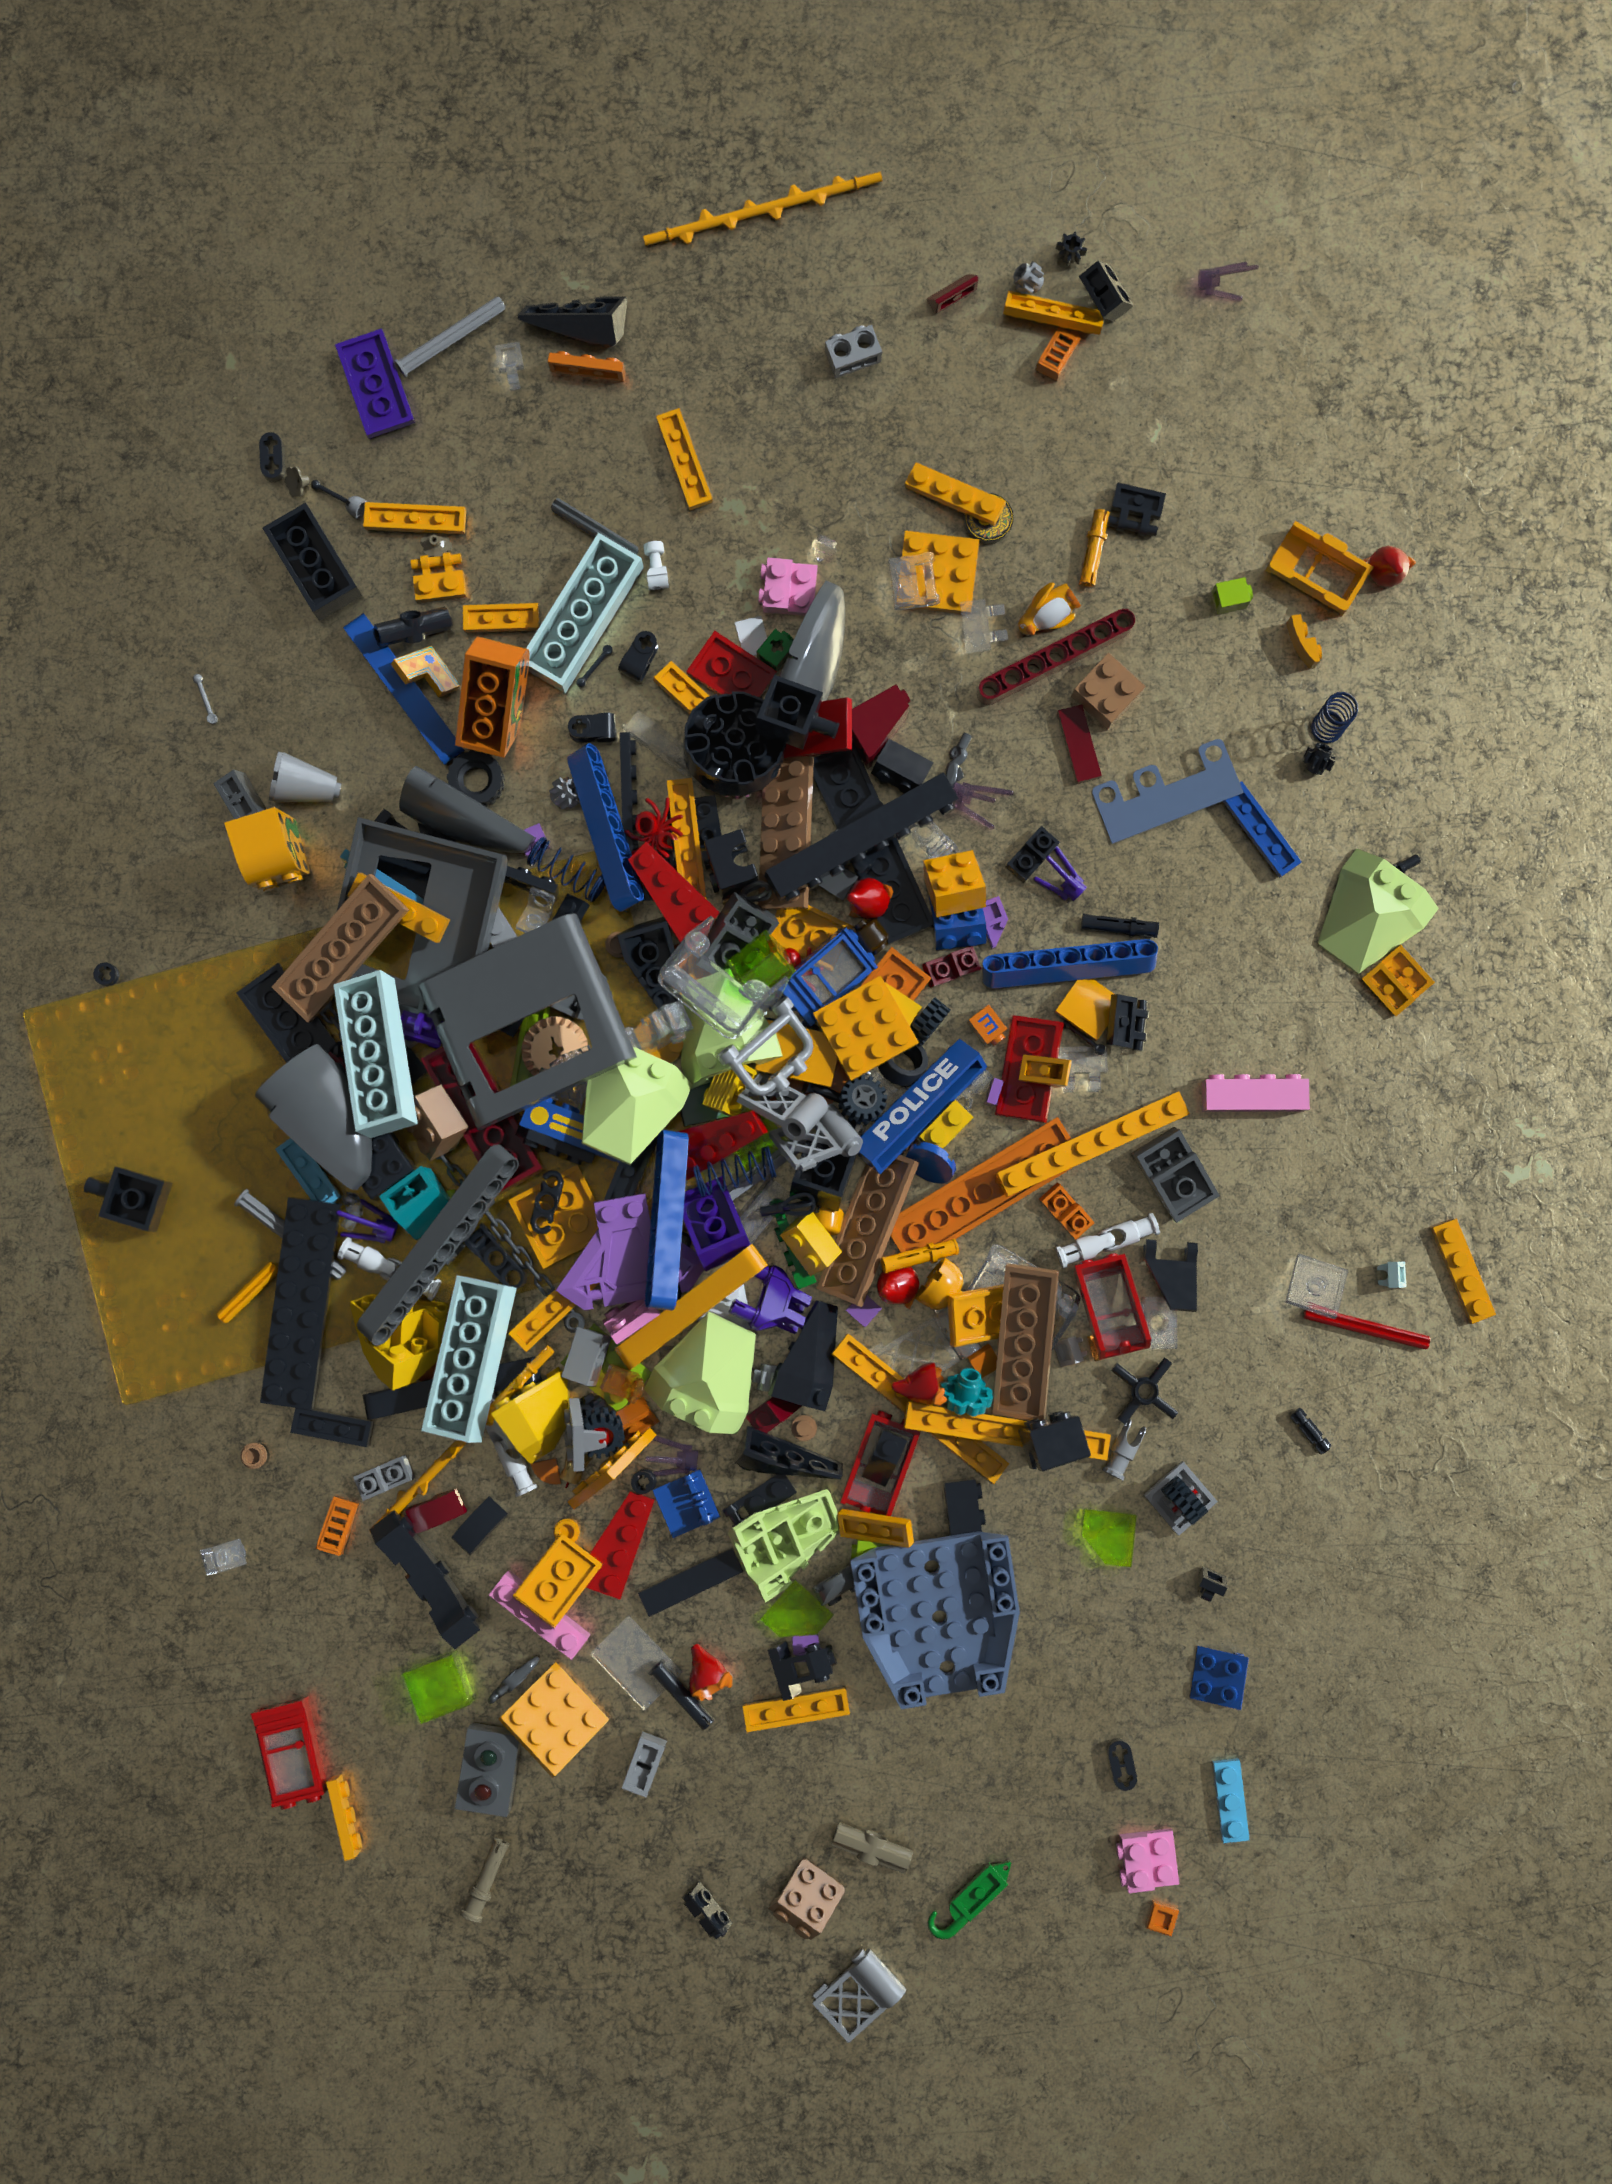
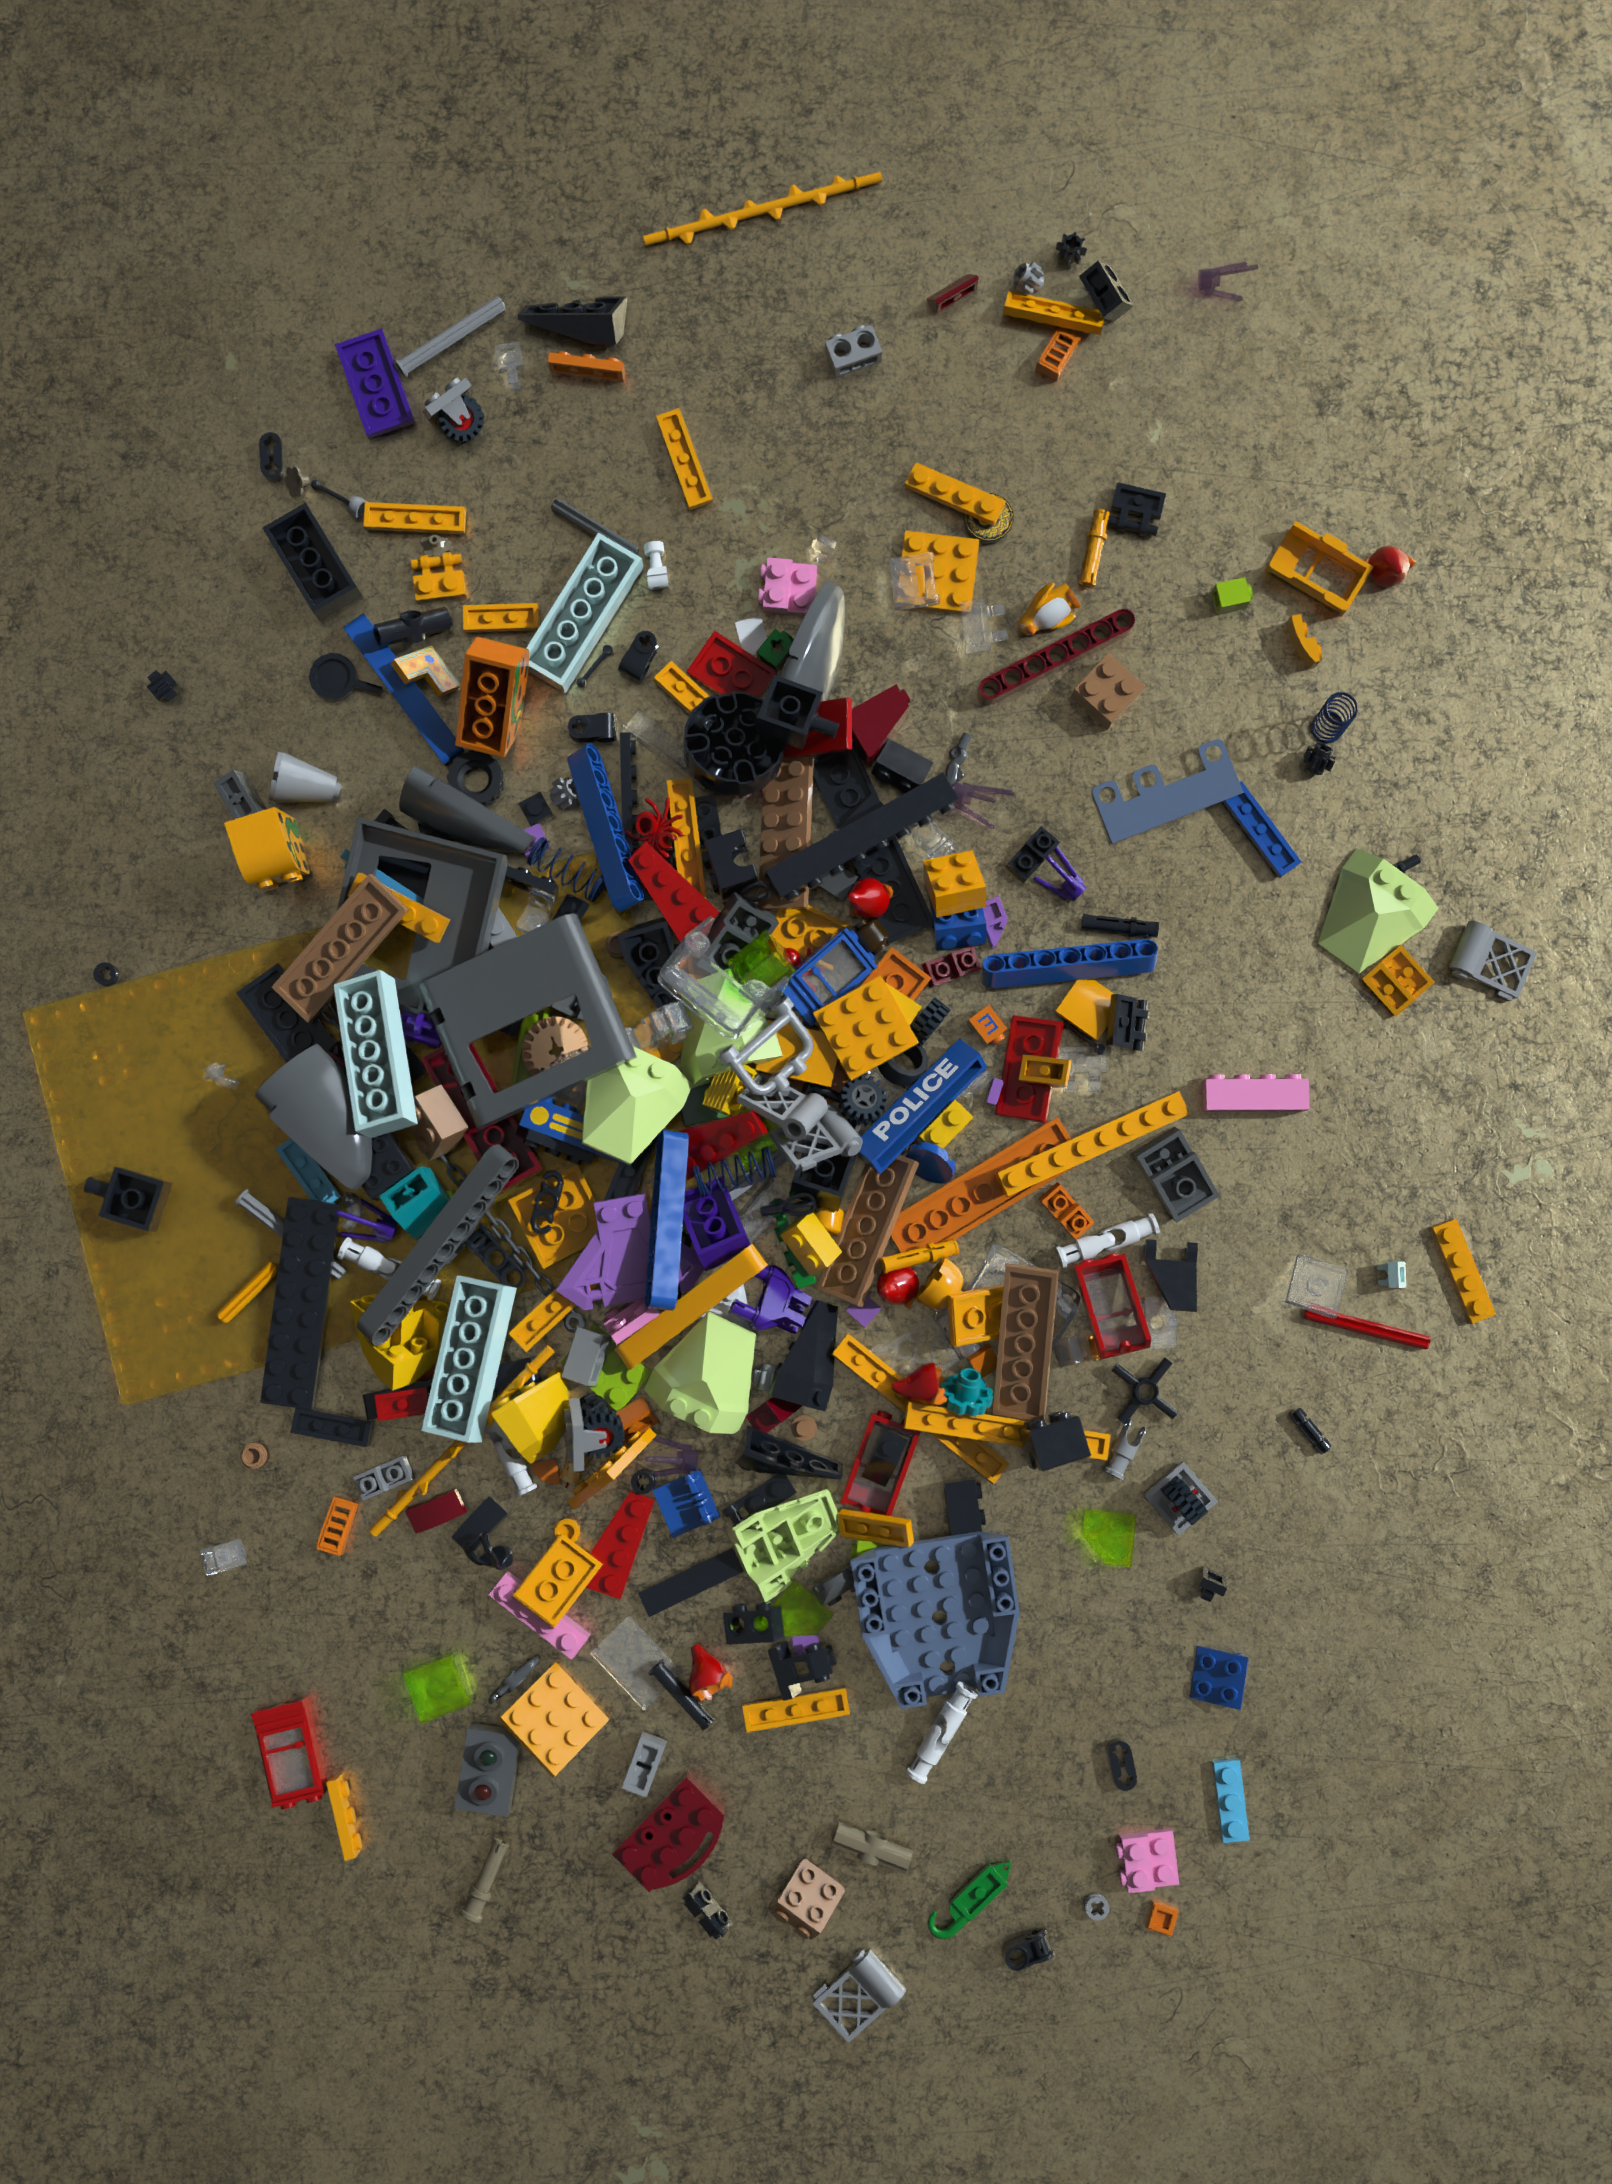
light grey hinge [193,674,218,724] -> none
black brick [369,1510,480,1649] -> none
clear orange bracket [600,1364,644,1404] -> none
dark red tile [1057,704,1102,784] -> none
none -> black gear [146,670,179,702]
none -> clear plate [202,1062,239,1090]
none -> black piece [309,653,383,702]
none -> red plate [375,1387,429,1421]
none -> plate [423,377,484,443]
none -> black piece [462,1531,513,1570]
none -> black plate [518,792,553,826]
none -> dark red piece [612,1771,725,1893]
none -> black brick [723,1602,785,1645]
none -> white piece [906,1681,978,1784]
none -> black piece [1002,1927,1055,1971]
none -> light grey bush [1084,1893,1109,1921]
none -> light grey piece [1449,921,1537,1001]

